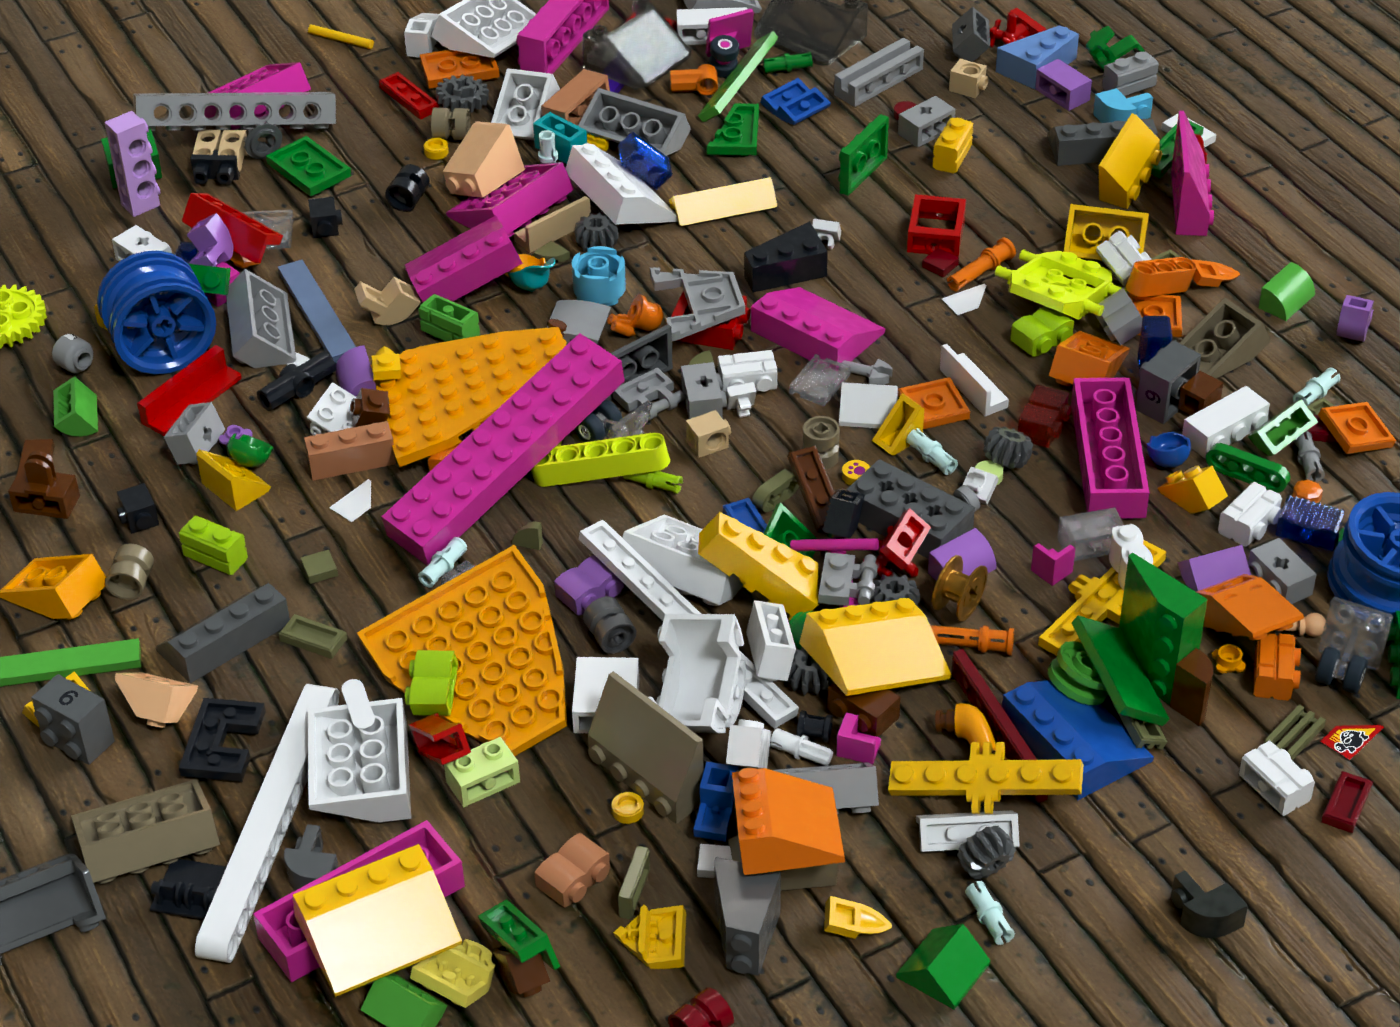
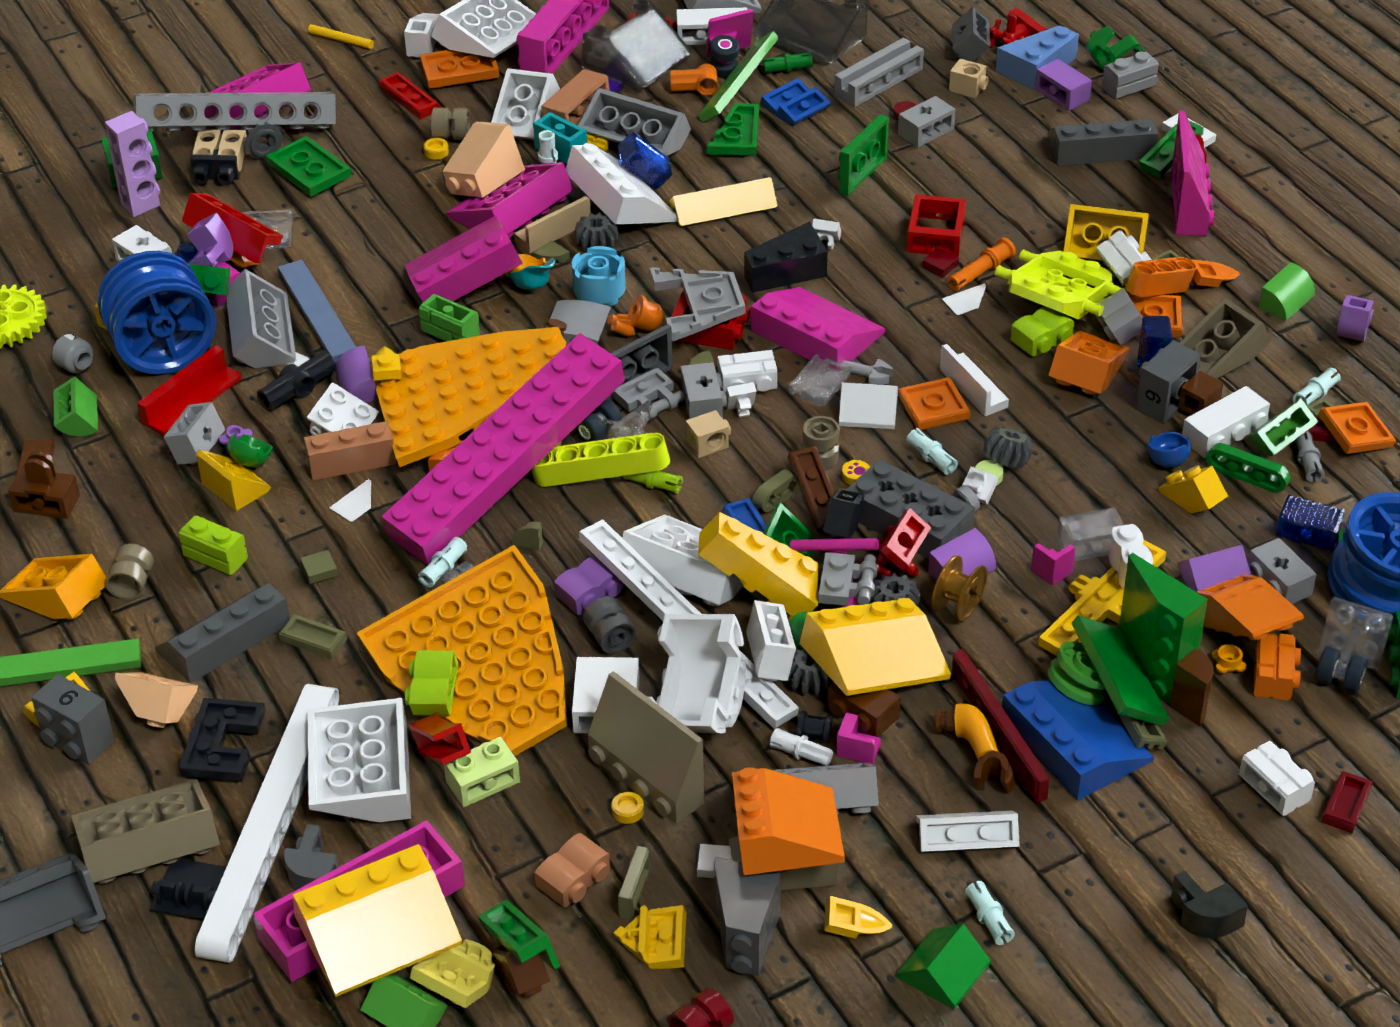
black brick [116,483,159,534] -> none
black brick [308,197,343,238] -> none
white sticker [341,679,375,729] -> none
reddish brown brick [350,388,390,428] -> none
tan brick [354,277,421,325] -> none
black wheel [385,164,430,212] -> none
dark grey gear [436,75,489,112] -> none
blue brick [693,761,738,842] -> none
white brick [726,719,771,769] -> none
yellow slope [872,393,924,456] -> none
yellow hinge [888,742,1084,814] -> none
orange pin [930,625,1014,656] -> none
yellow brick [933,117,973,174] -> none
dark grey gear [957,826,1016,879] -> none
clear red piece [1018,384,1071,448] -> none
dark pink brick [1071,378,1149,519] -> none
medium azure brick [1093,88,1153,123] -> none
yellow slope [1098,113,1162,209] -> none
white brick [1218,482,1283,547] -> none
olive tile [1264,704,1326,760] -> none
light nougat bar [1275,613,1327,637] -> none
orange tile [1292,479,1323,507] -> none
sticker [1320,725,1384,760] -> none

